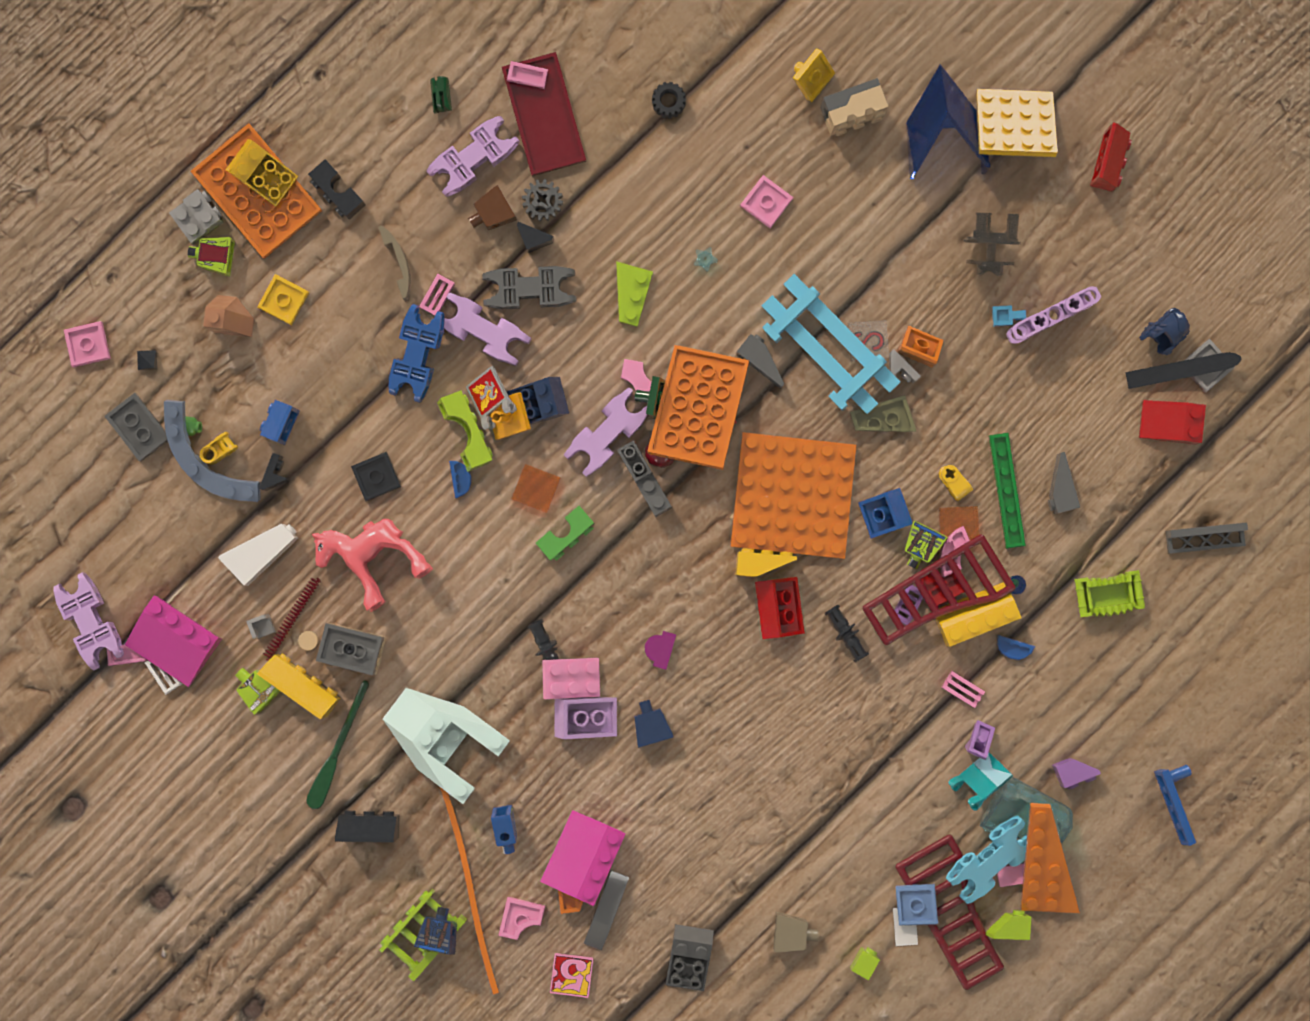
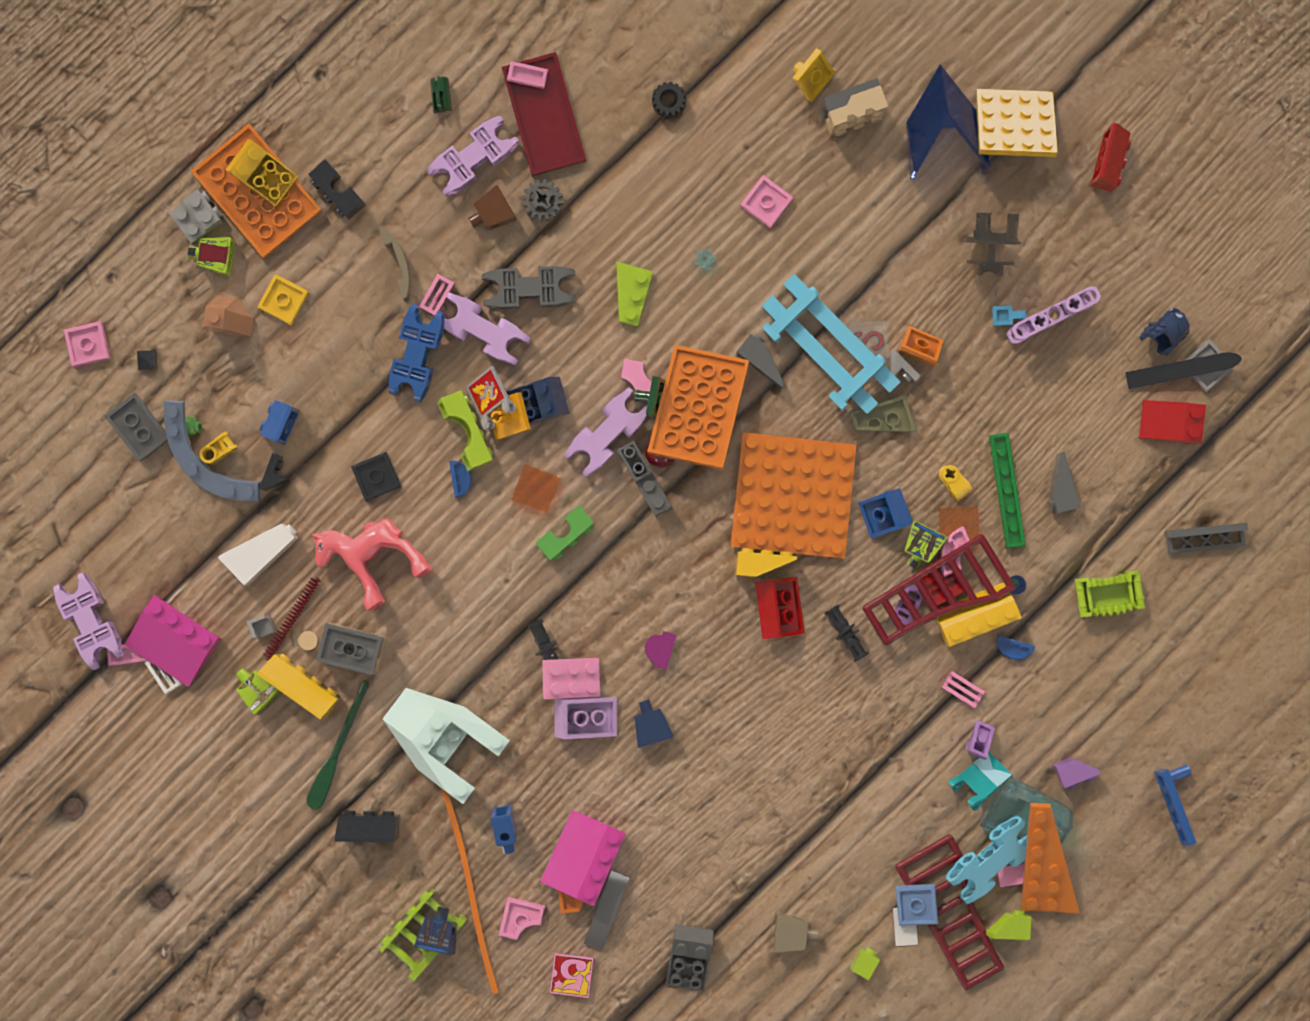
black slope [517,222,554,253] -> none

